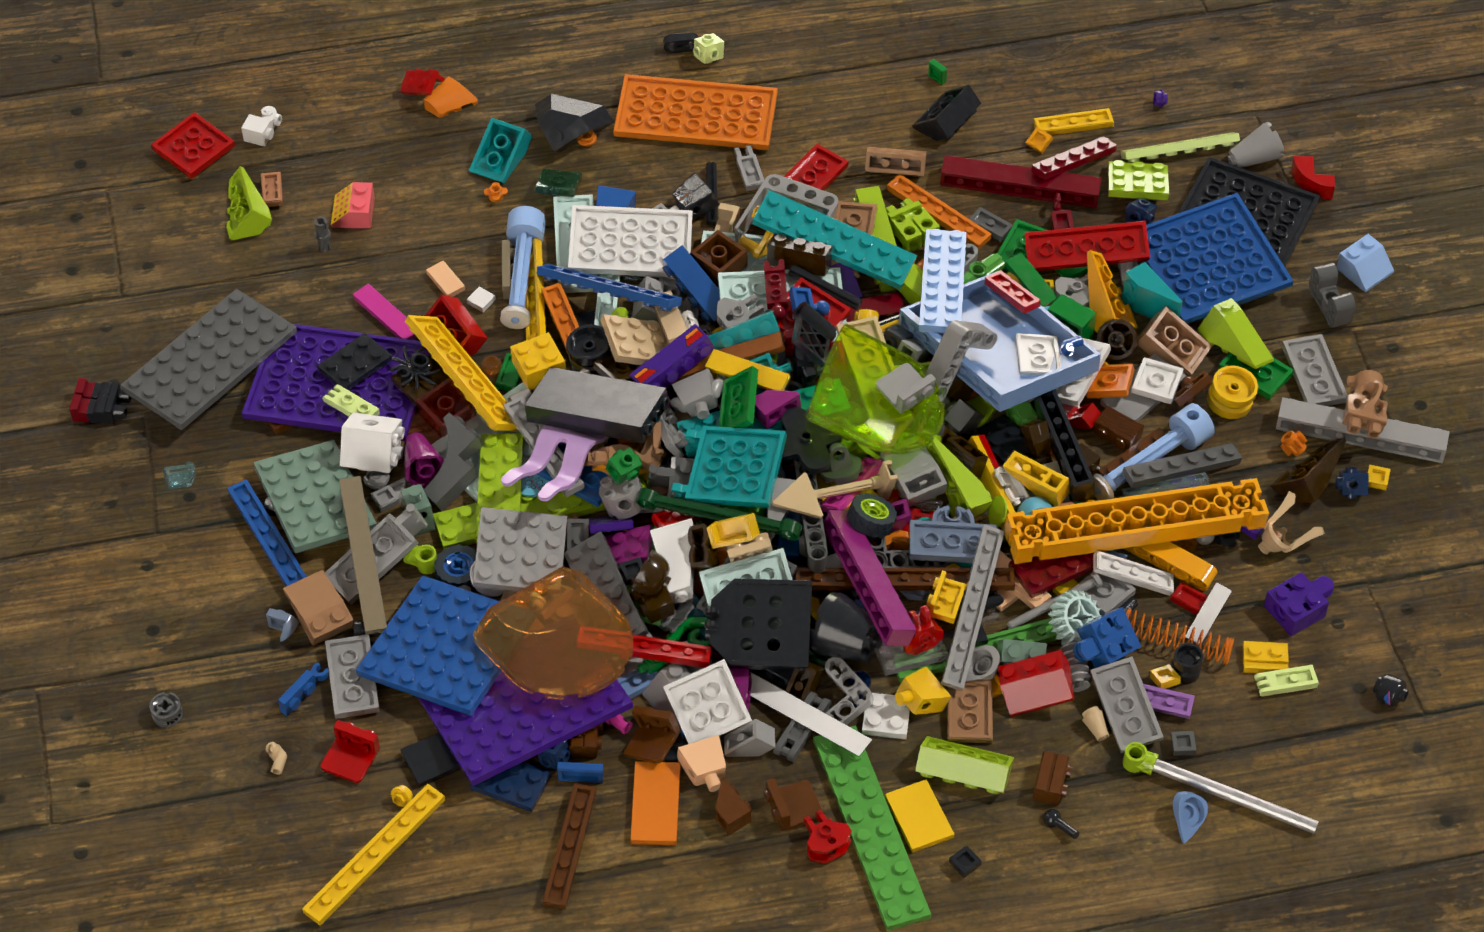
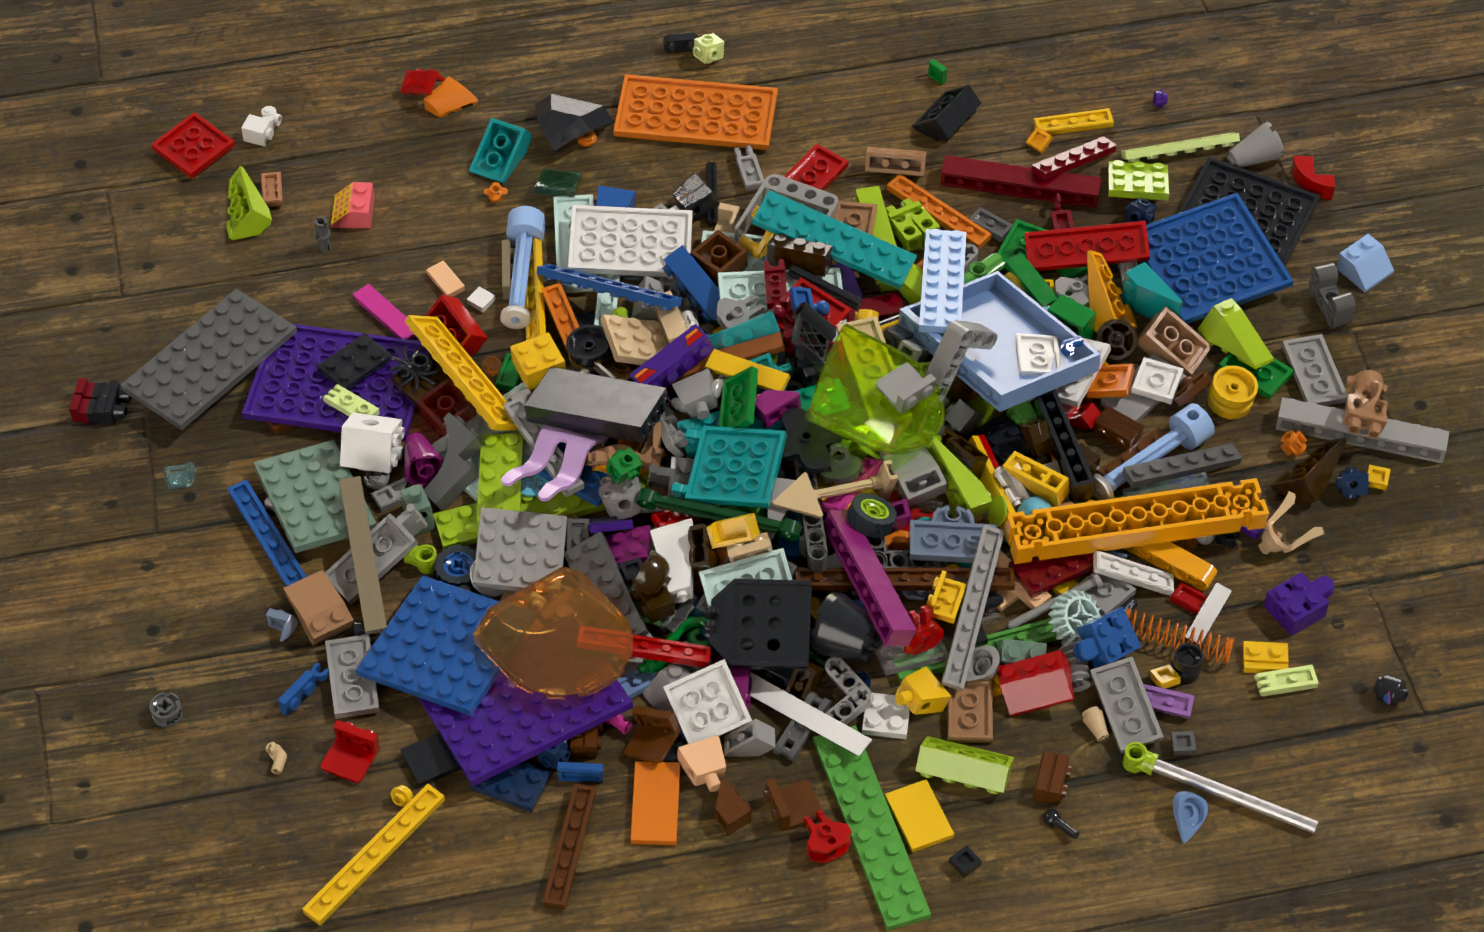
red plate [984,270,1041,314] -> none

